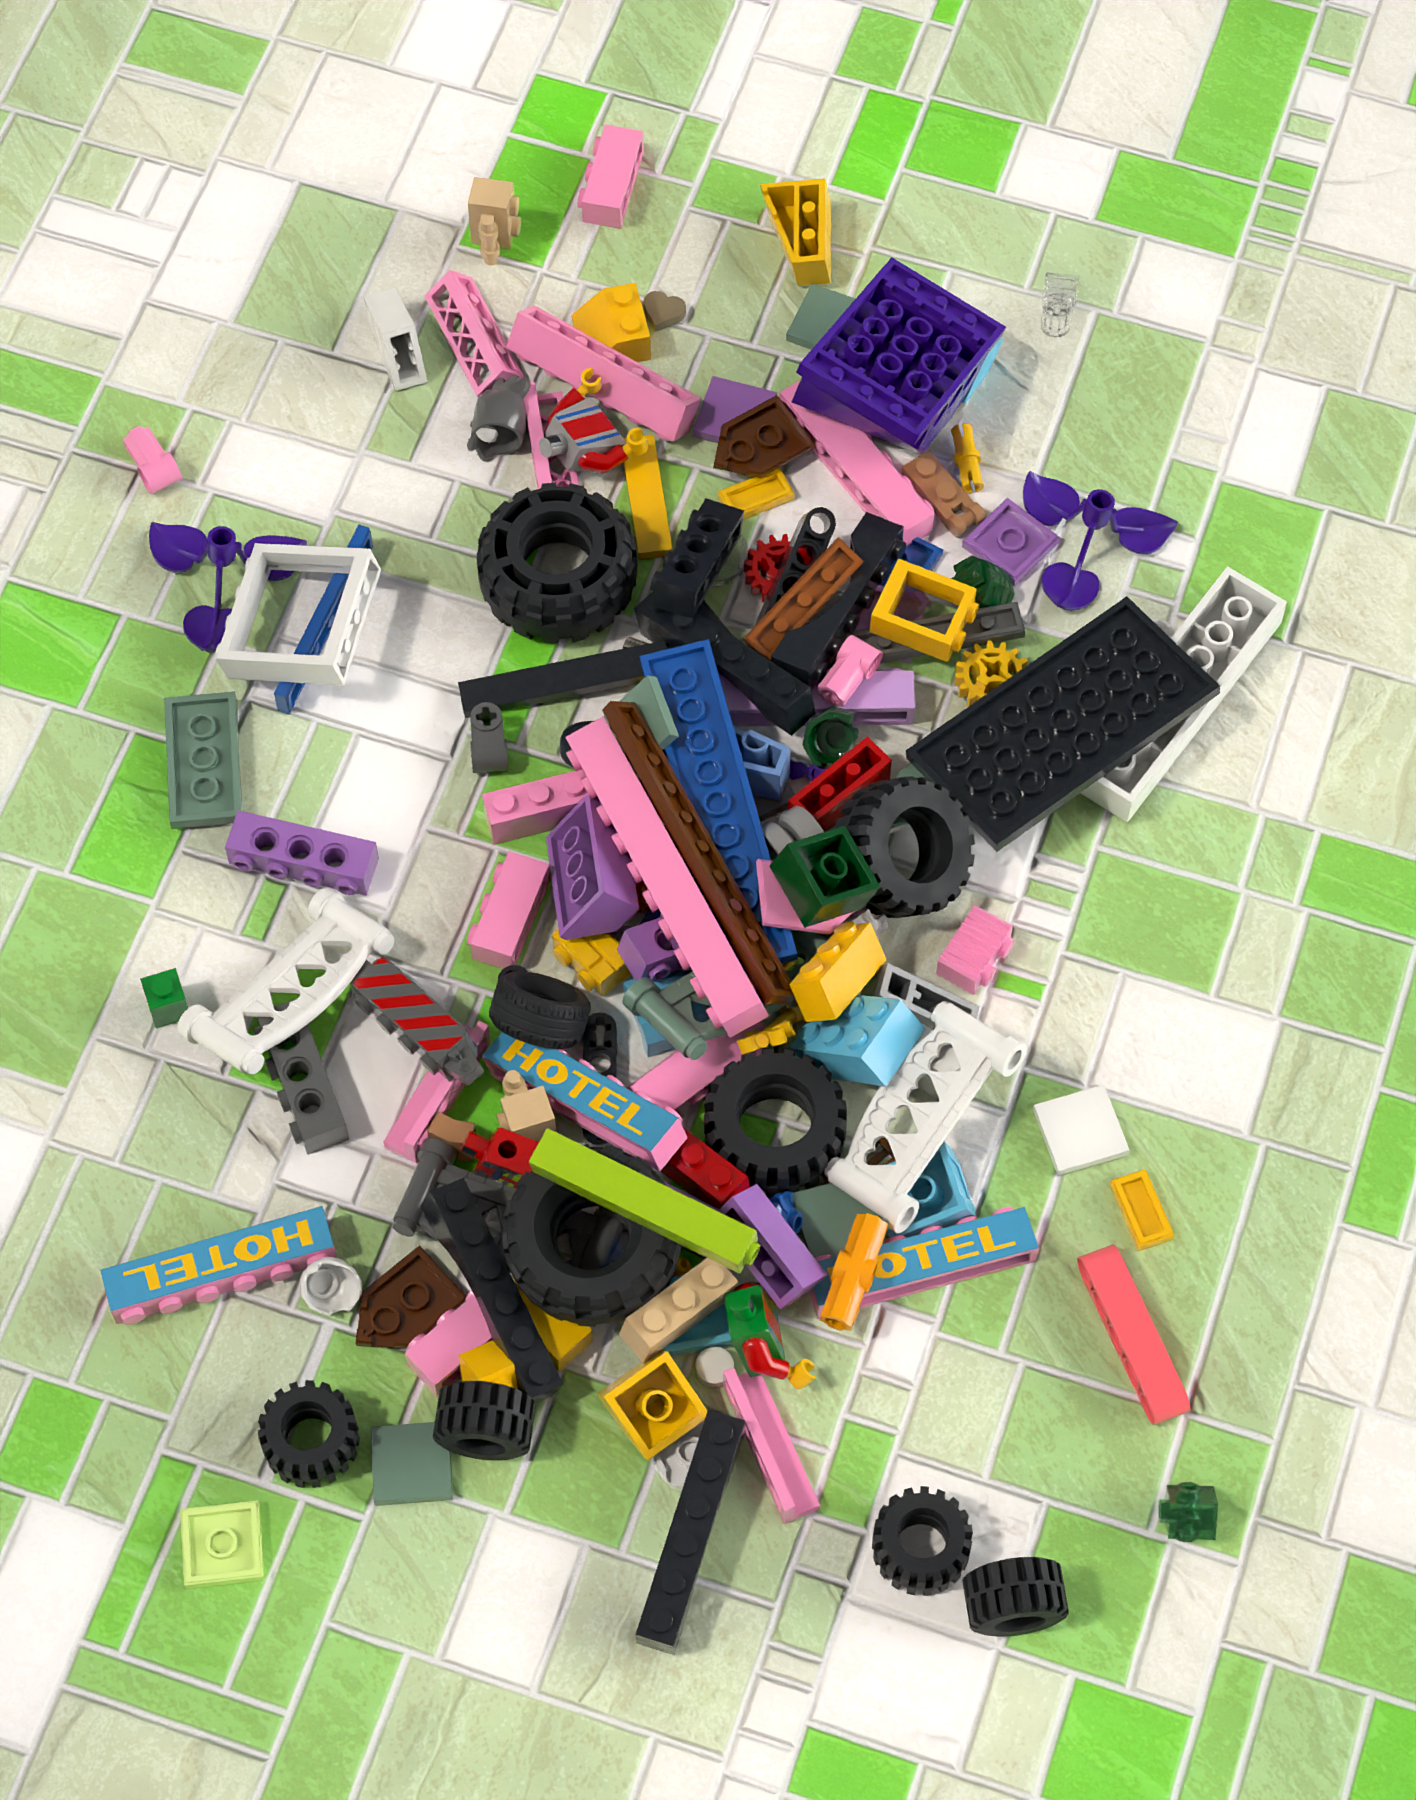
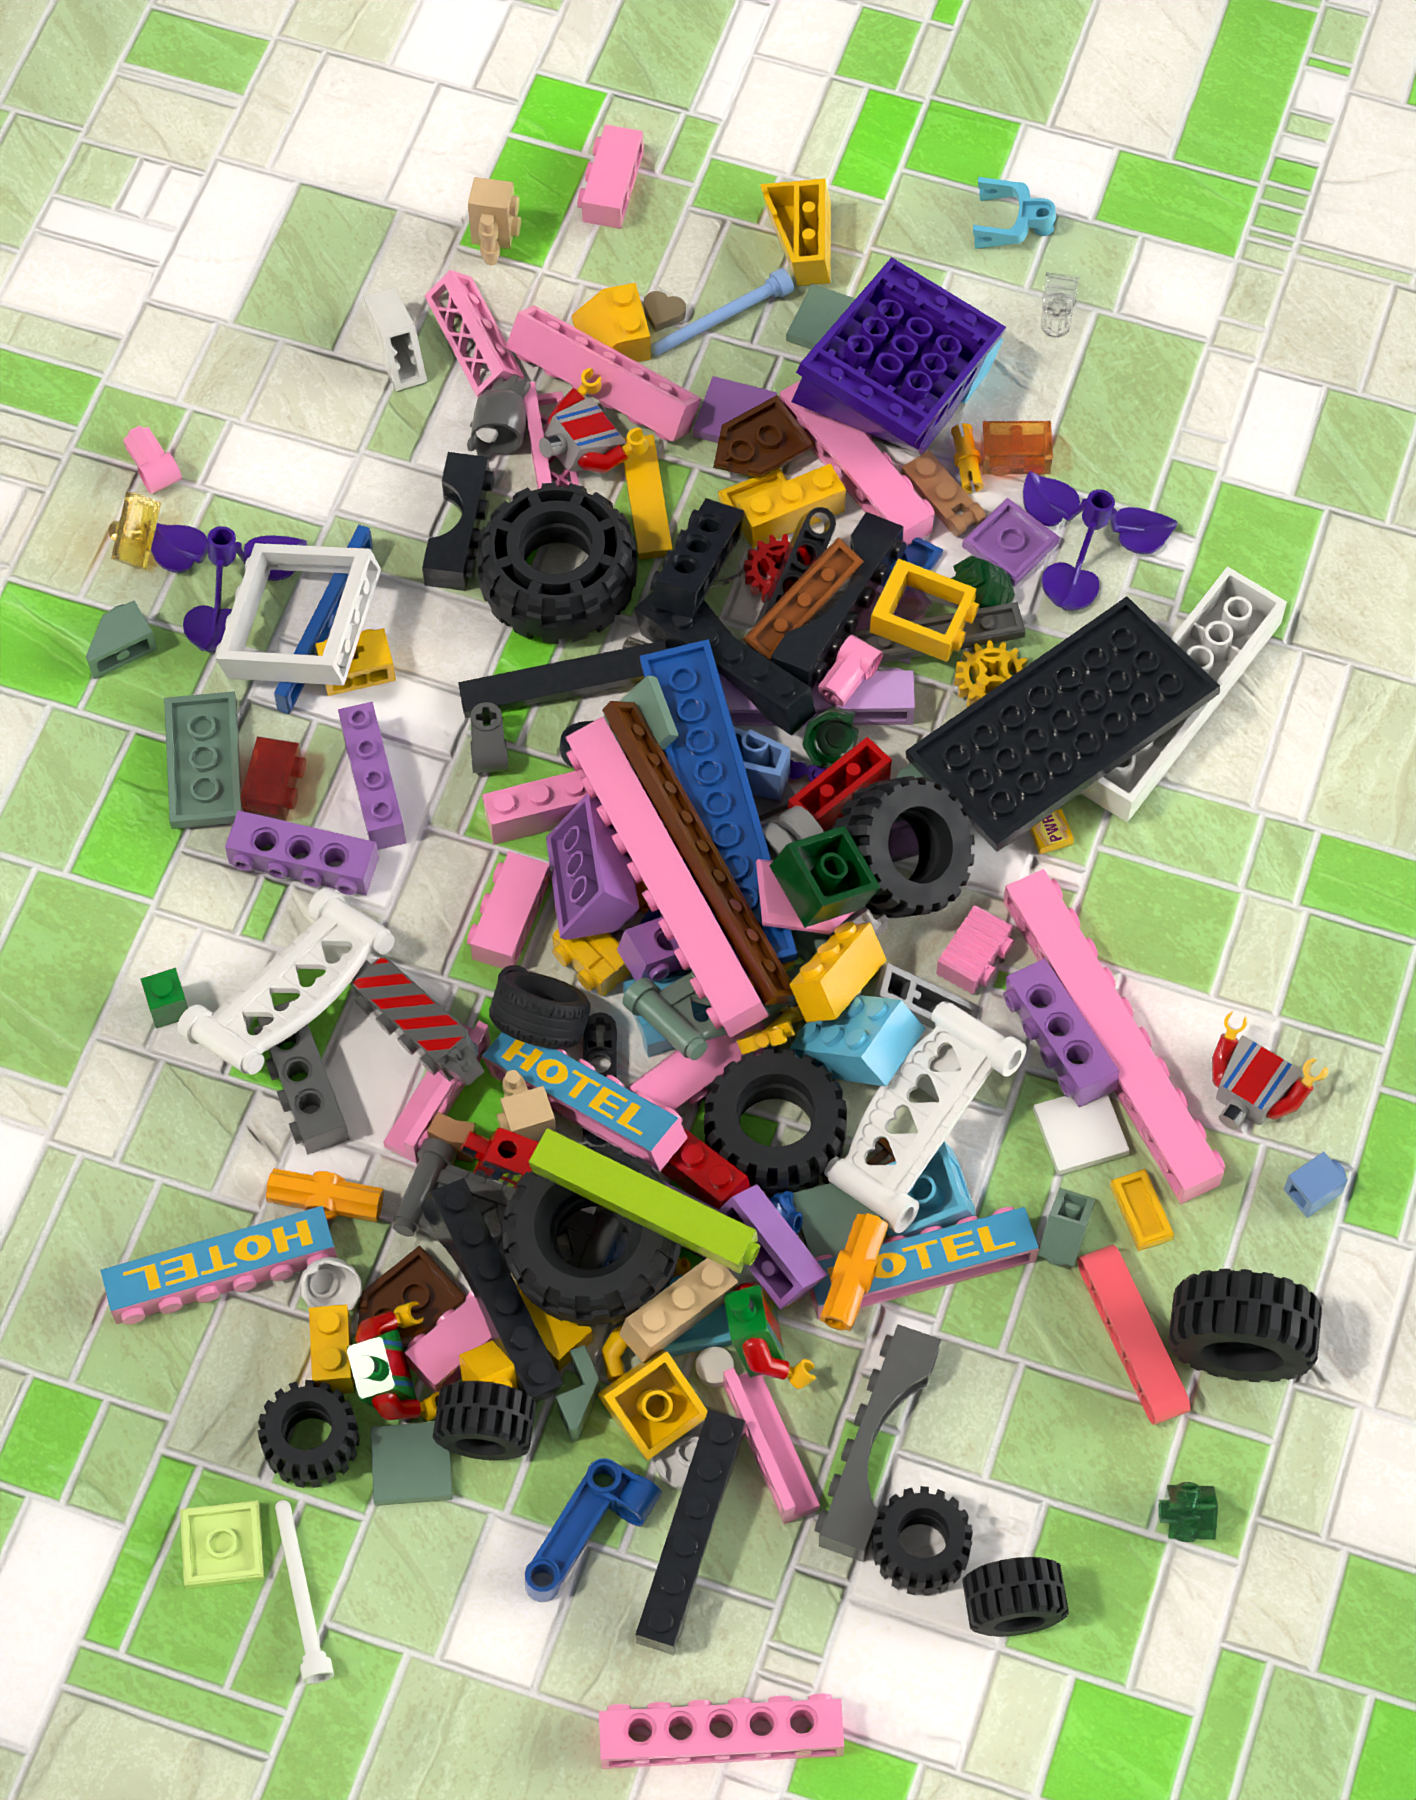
none -> sand green slope [86,601,157,679]
none -> clear yellow tile [108,492,161,569]
none -> clear red brick [240,736,306,821]
none -> light orange piece [266,1168,384,1222]
none -> white piece [275,1500,334,1684]
none -> yellow brick [309,1304,355,1394]
none -> yellow brick [315,628,396,696]
none -> medium lavender brick [338,701,406,850]
none -> torso [347,1301,439,1421]
none -> black arch [422,452,495,591]
none -> blue piece [525,1458,662,1602]
none -> sand green slope [556,1345,600,1442]
none -> bright pink brick [599,1693,844,1769]
none -> yellow arm [601,1325,630,1383]
none -> light blue piece [651,268,794,356]
none -> yellow brick [737,463,846,549]
none -> dark grey arch [814,1324,941,1562]
none -> clear purple tile [888,820,919,862]
none -> medium azure piece [973,177,1056,249]
none -> clear orange brick [981,421,1053,476]
none -> bright pink brick [1003,869,1225,1204]
none -> medium lavender brick [1003,958,1119,1107]
none -> tile [1029,809,1074,854]
none -> sand green slope [1037,1188,1096,1267]
none -> black tyre [1168,1268,1322,1382]
none -> torso [1212,1011,1328,1130]
none -> medium blue brick [1283,1151,1348,1218]

